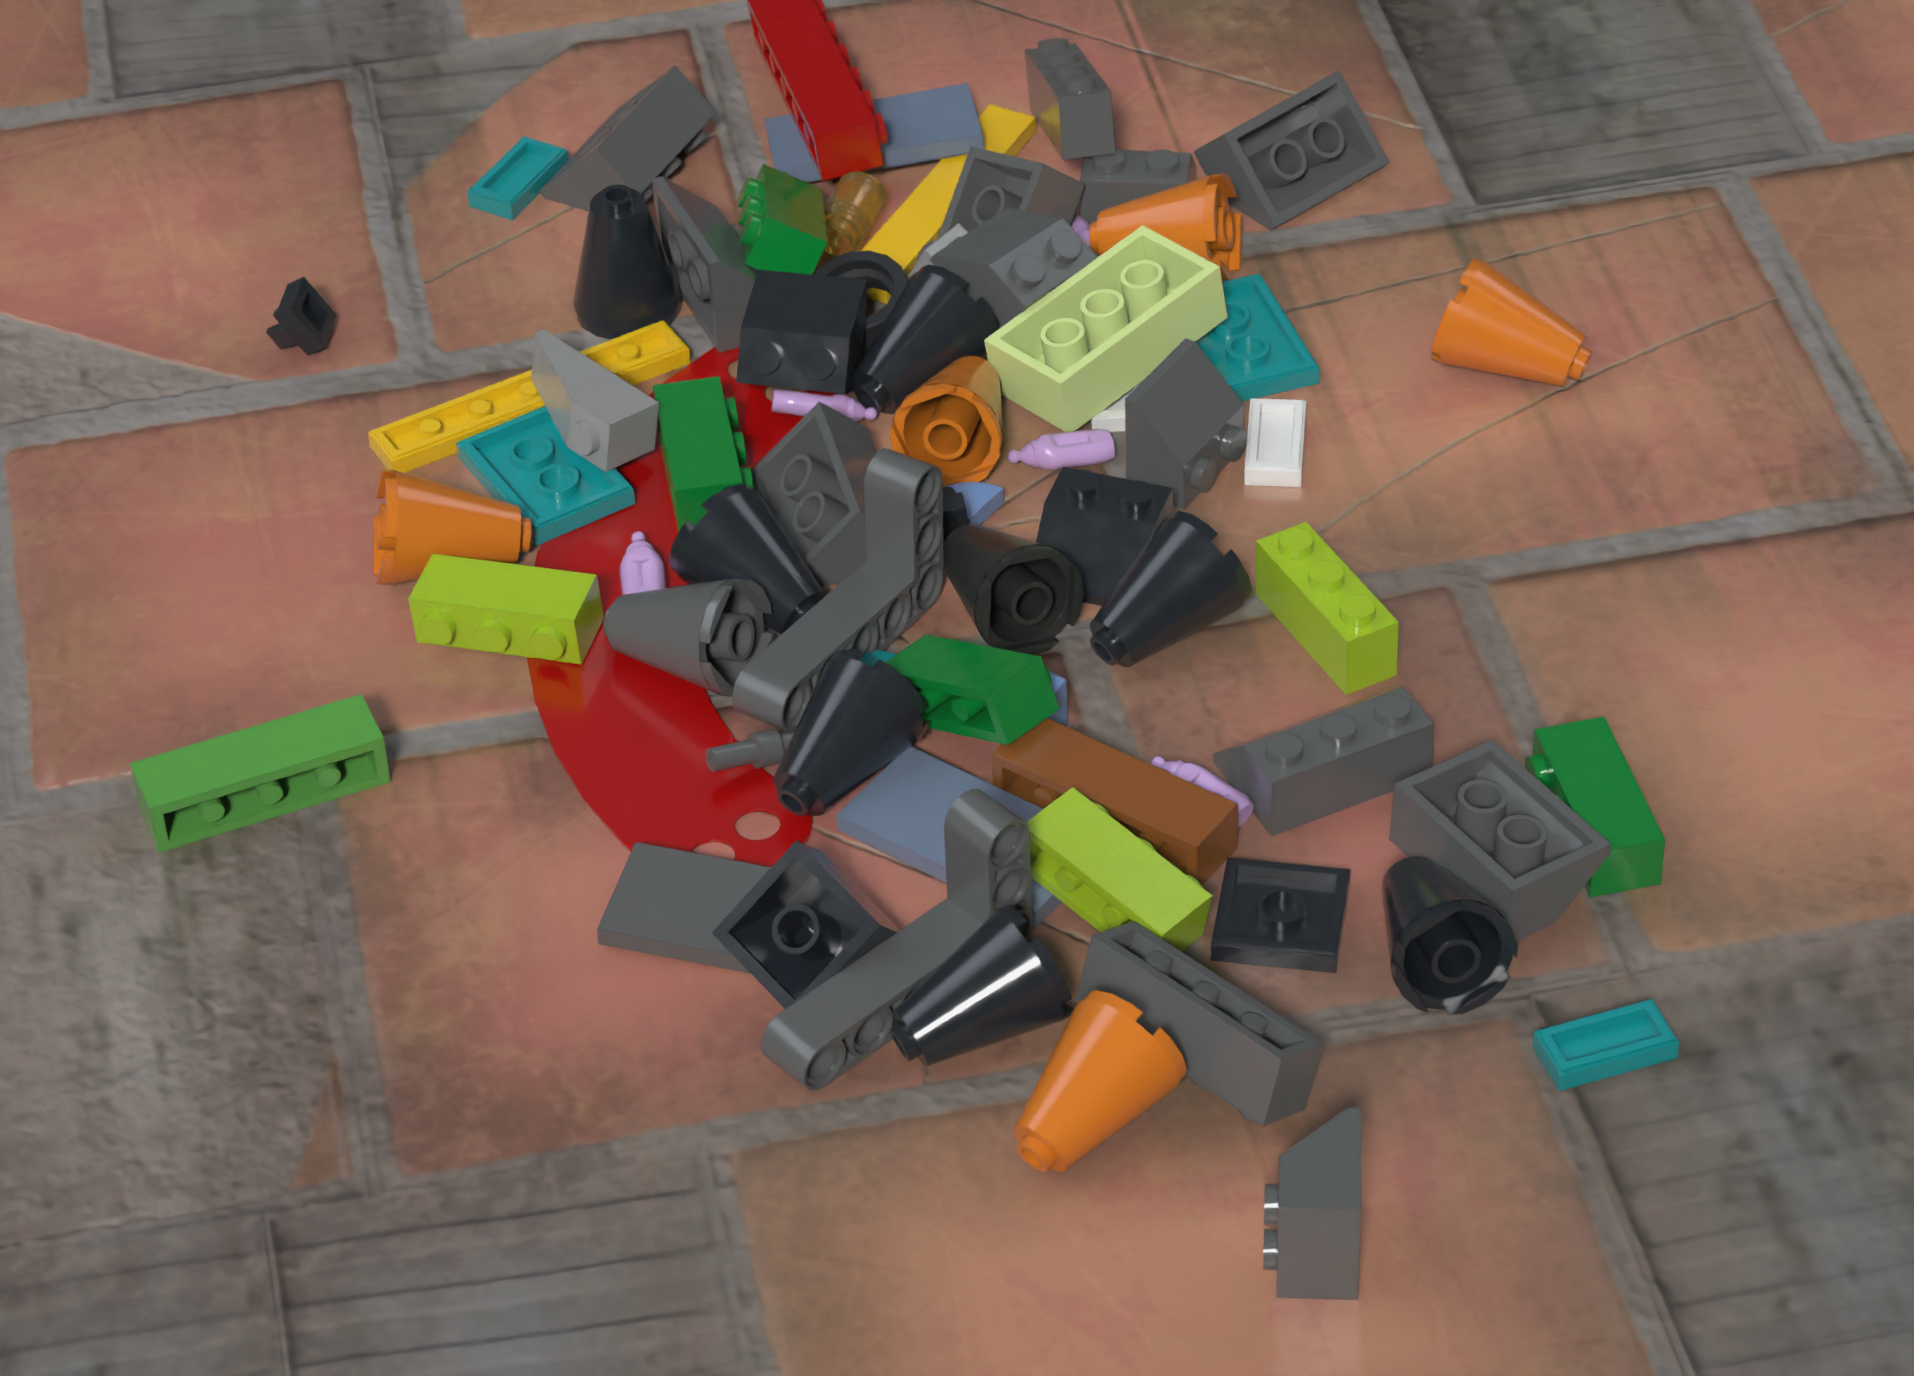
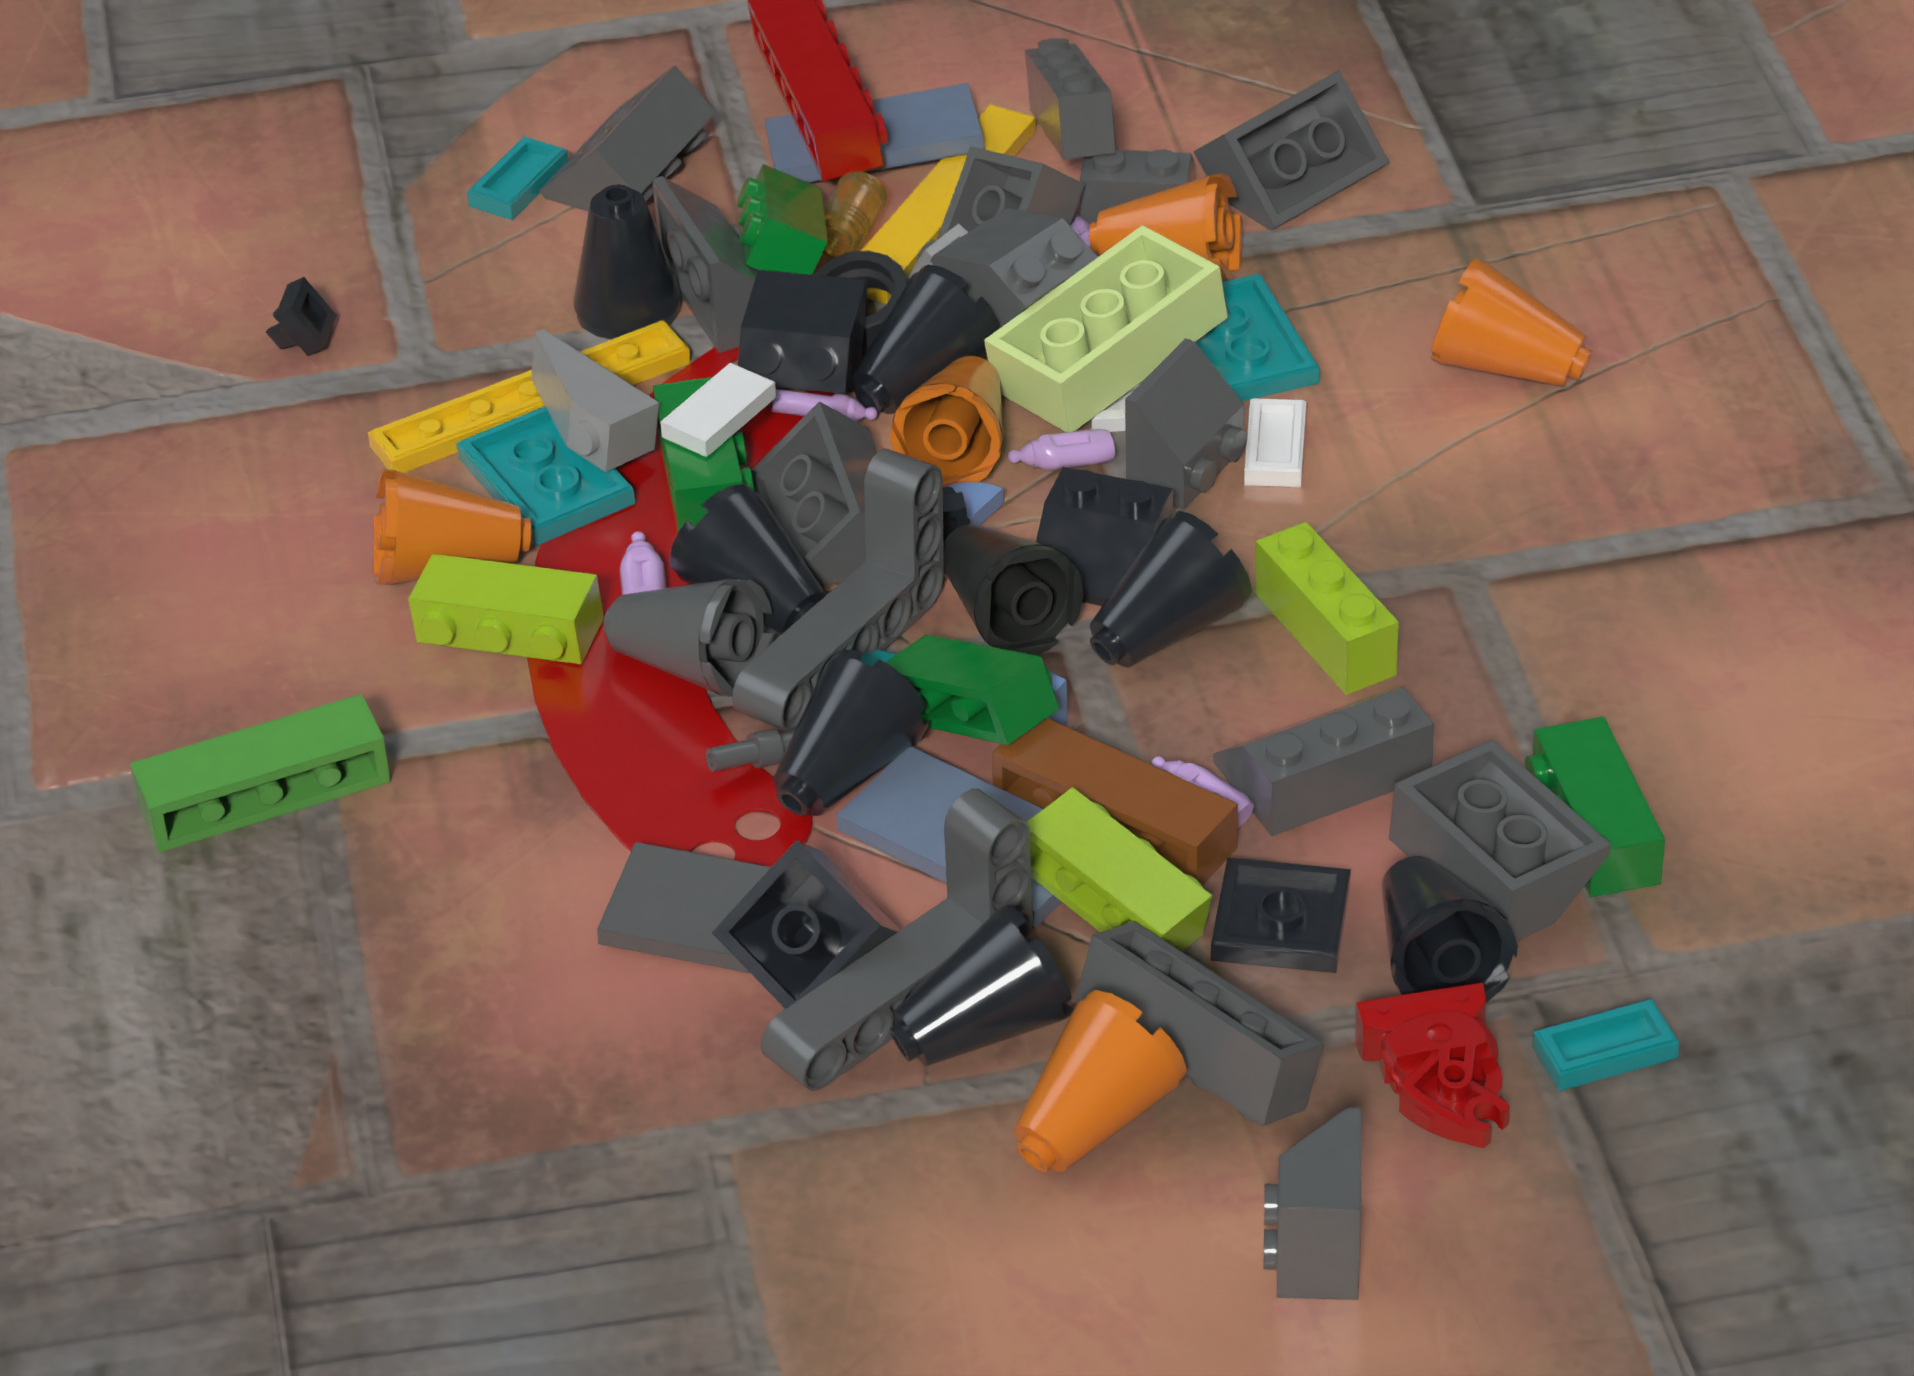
none -> white tile [661,363,776,457]
none -> red piece [1355,983,1510,1148]

